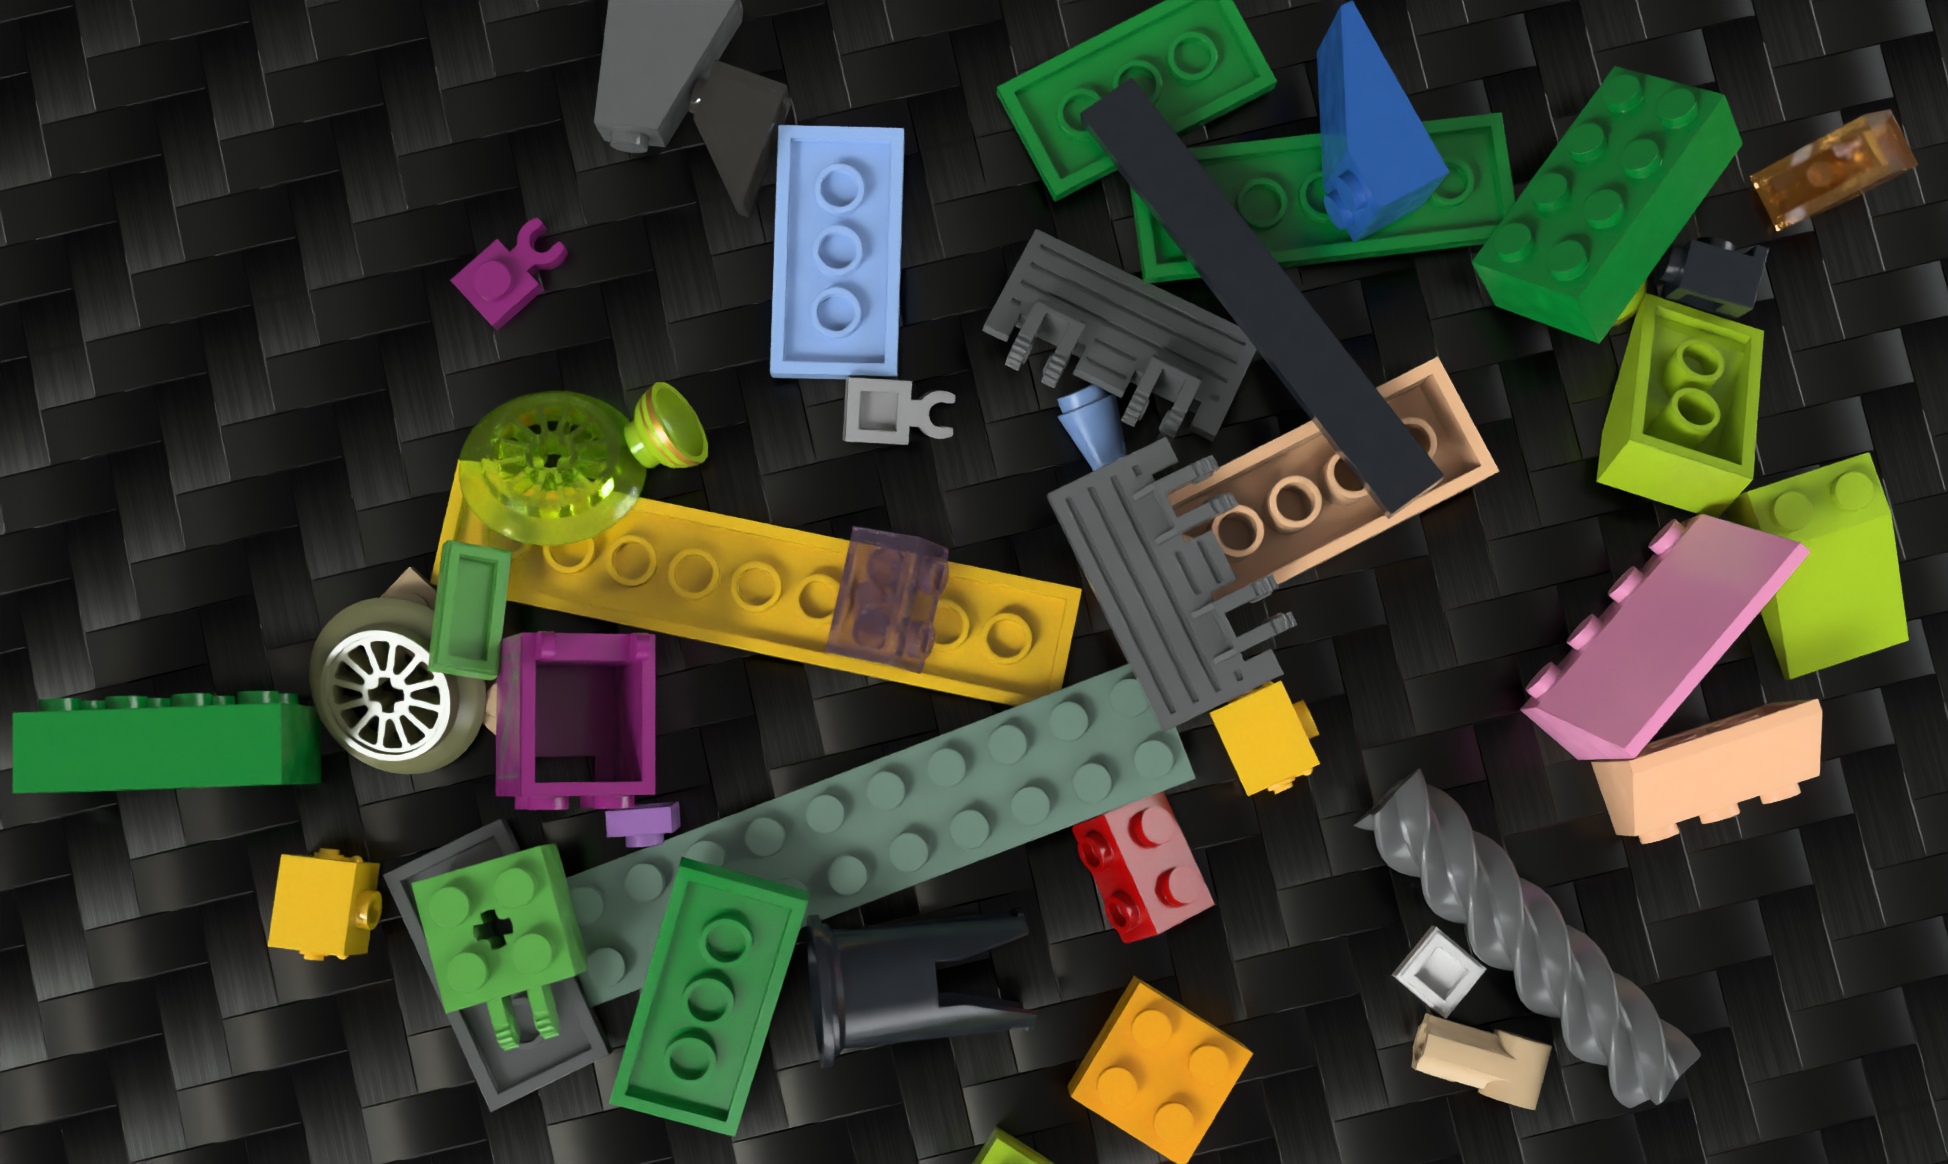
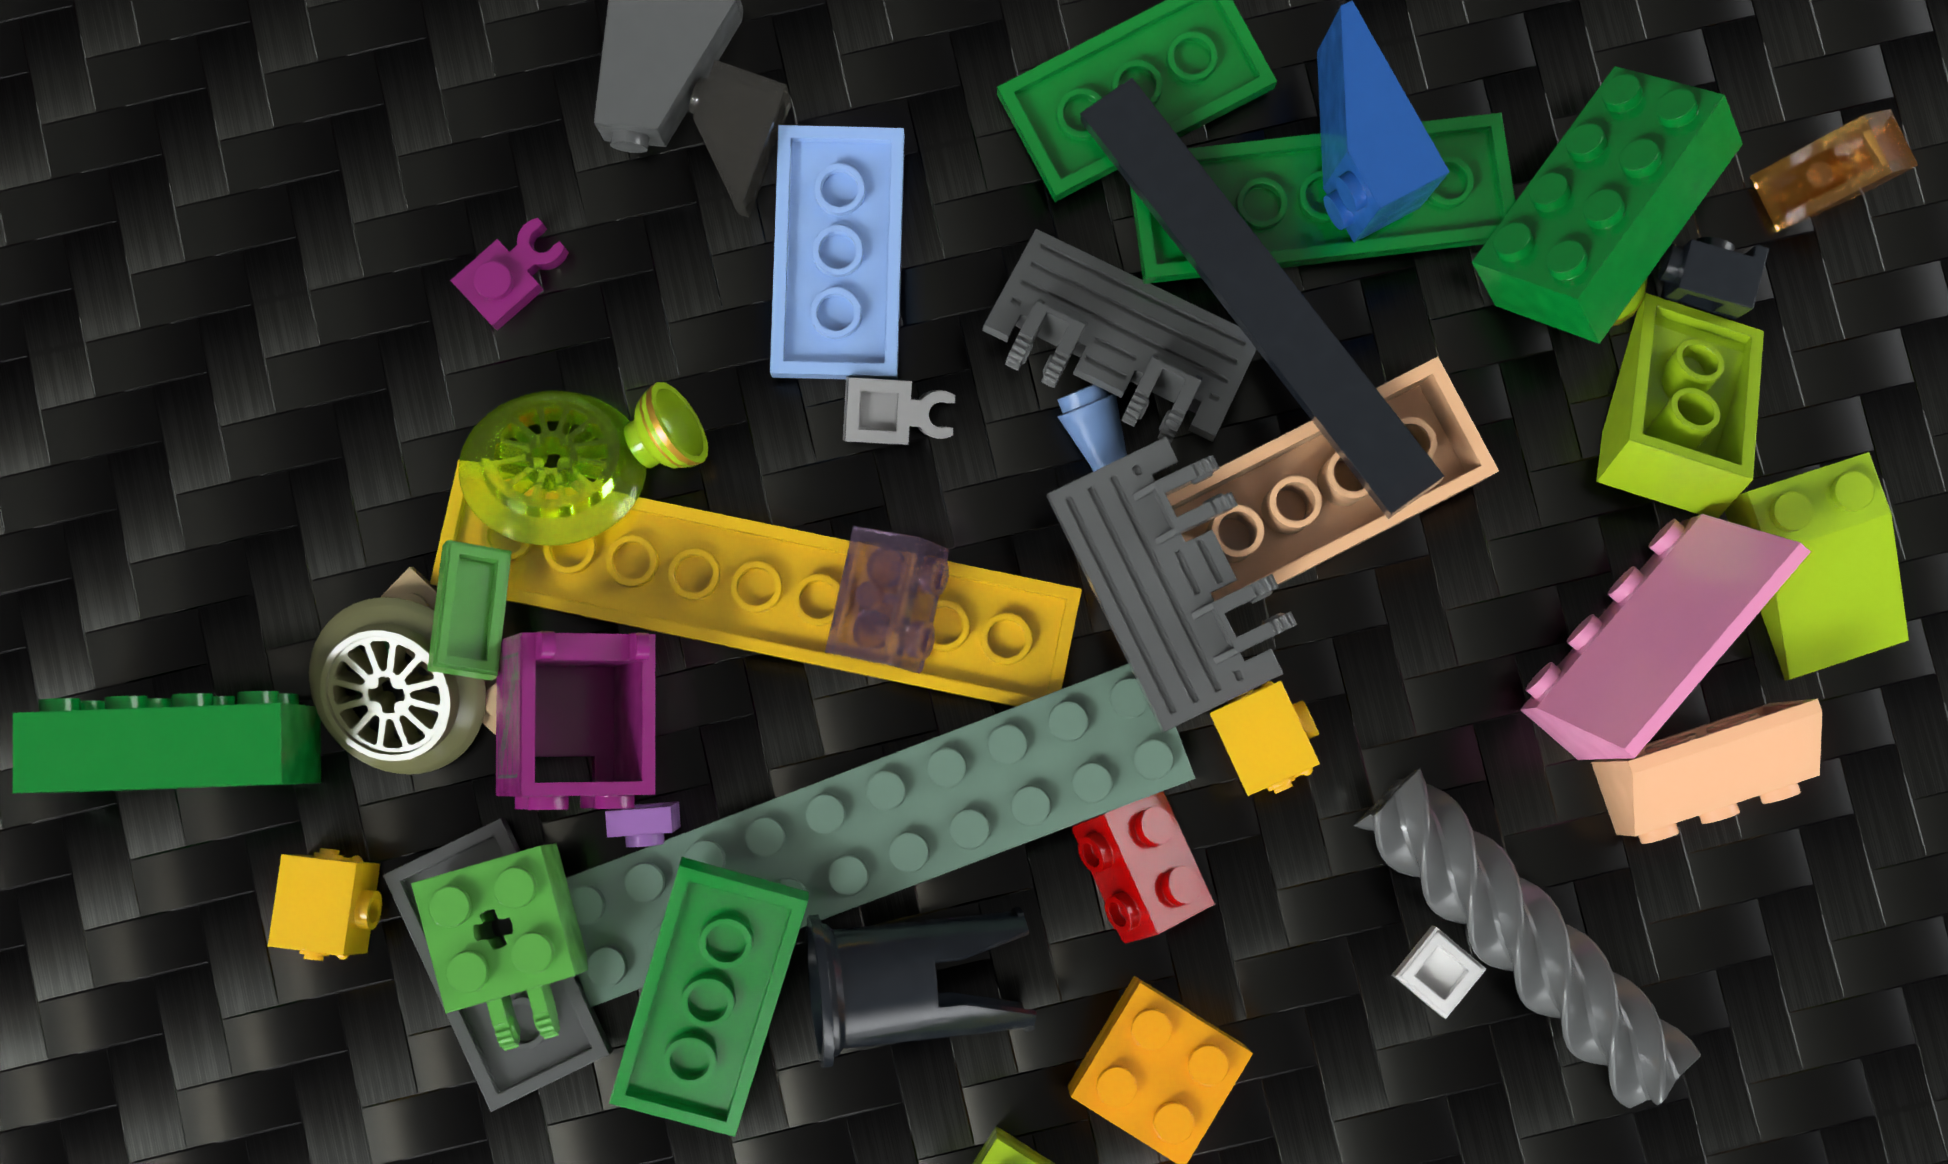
tan piece [1411,1014,1552,1110] -> none

